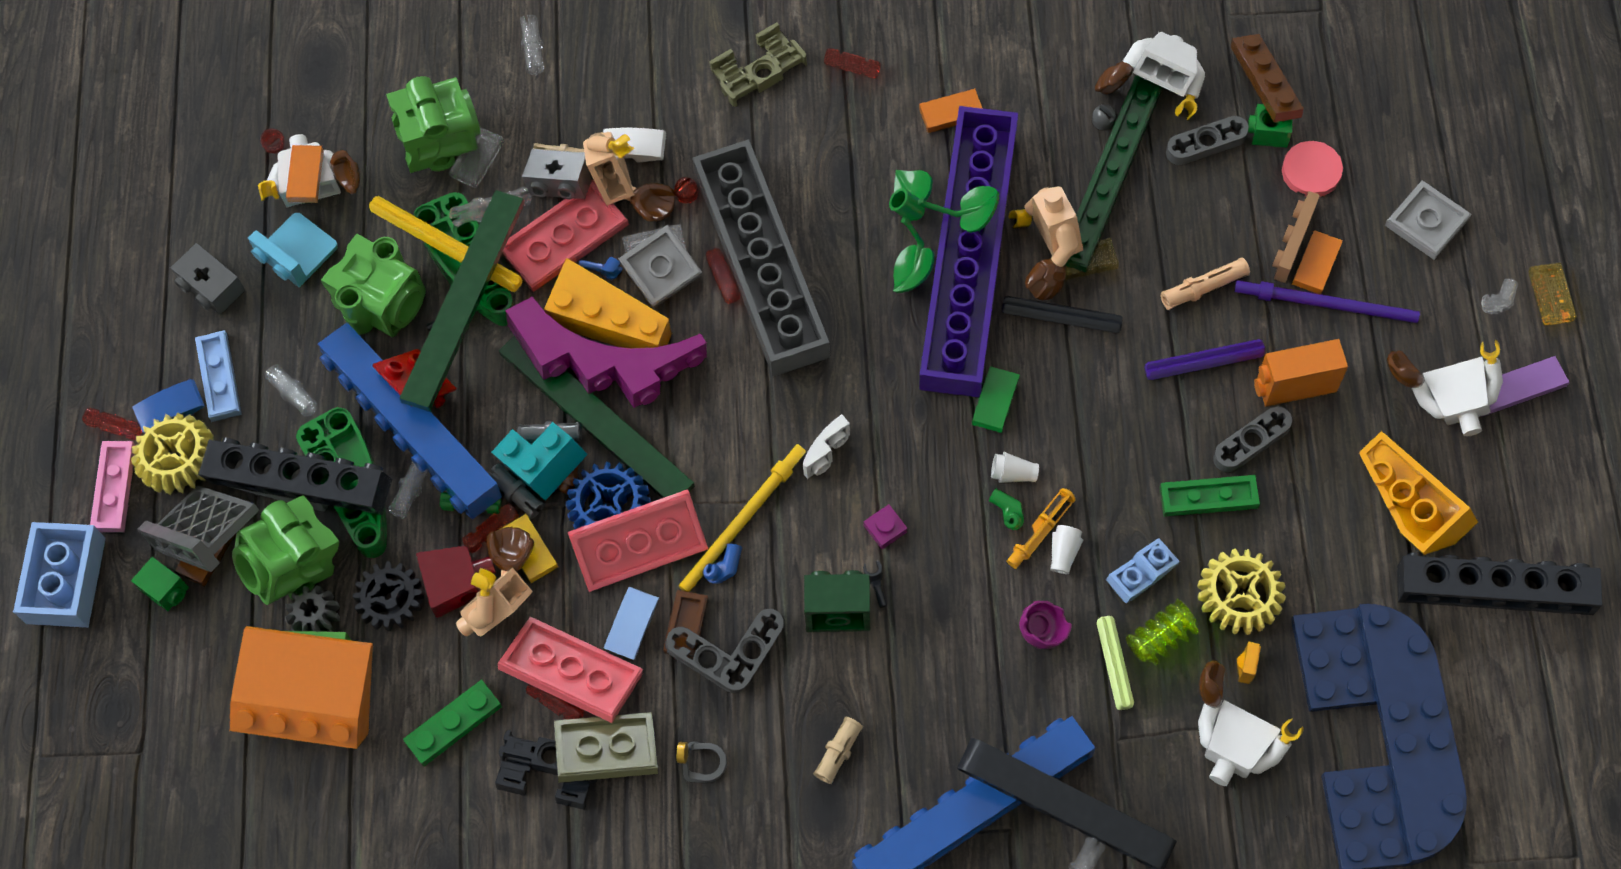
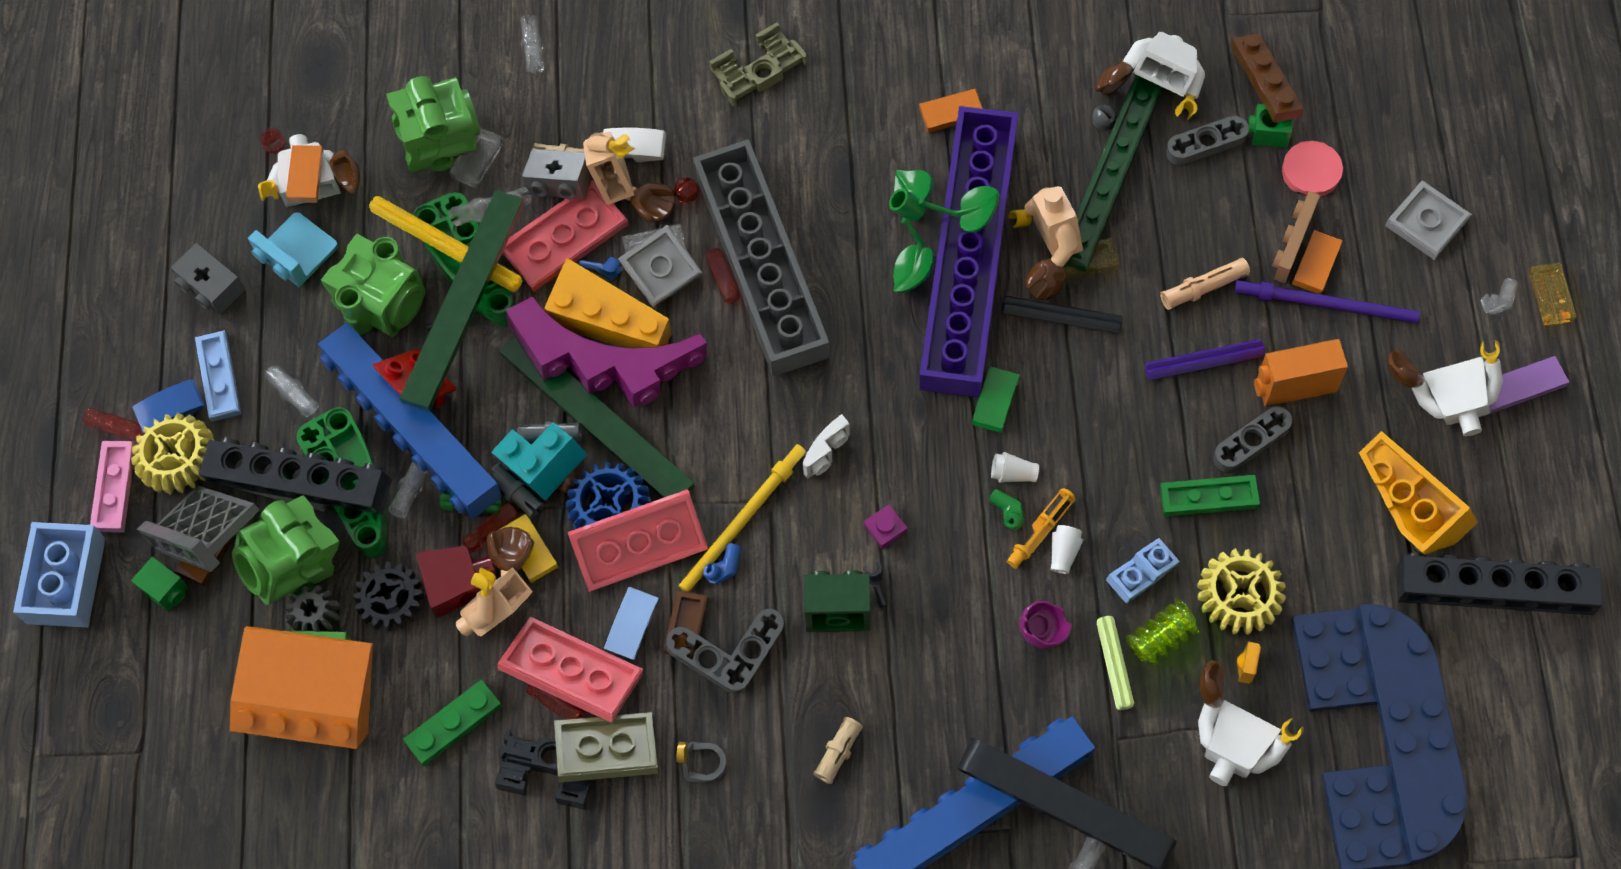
clear red axle [824,48,881,78] -> none

